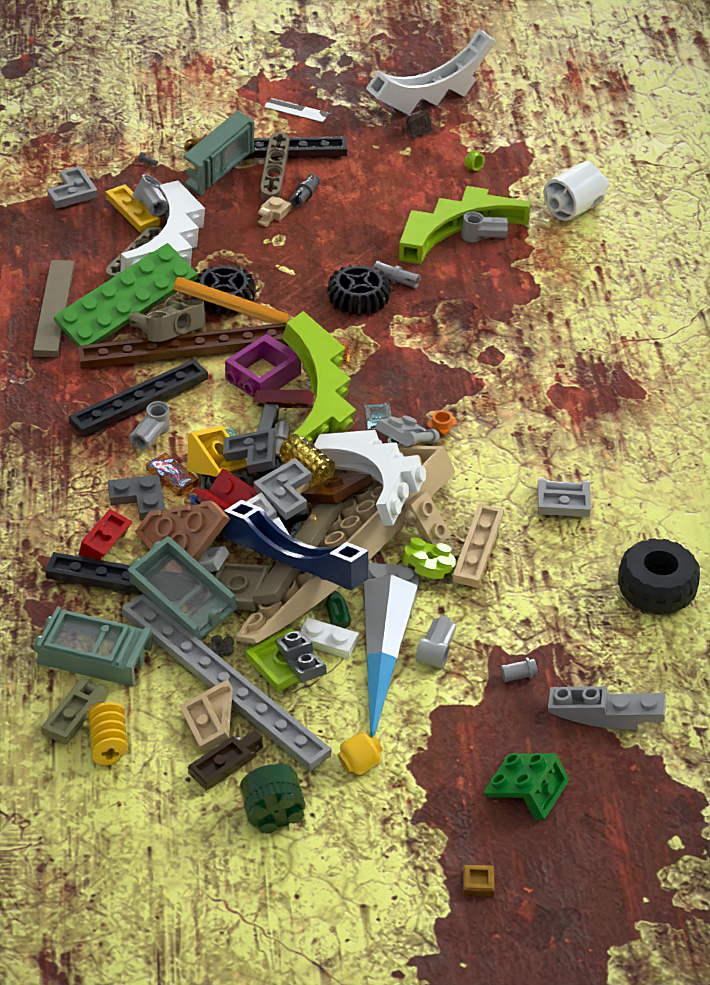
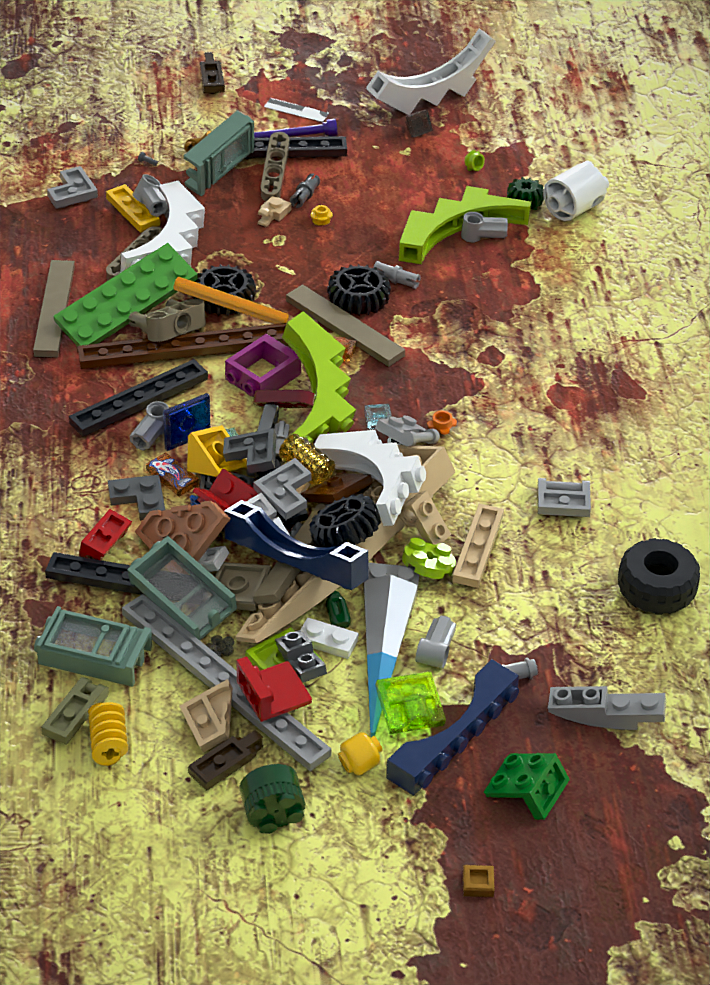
none -> clear blue slope [163,393,211,451]
none -> dark brown hinge [200,52,225,94]
none -> red bracket [236,656,312,722]
none -> dark purple piece [254,119,337,138]
none -> dark tan tile [286,285,405,367]
none -> black gear [309,494,381,548]
none -> yellow plate [310,205,333,226]
none -> clear neon green plate [375,671,446,734]
none -> dark blue arch [386,659,519,796]
none -> dark green gear [507,177,544,210]

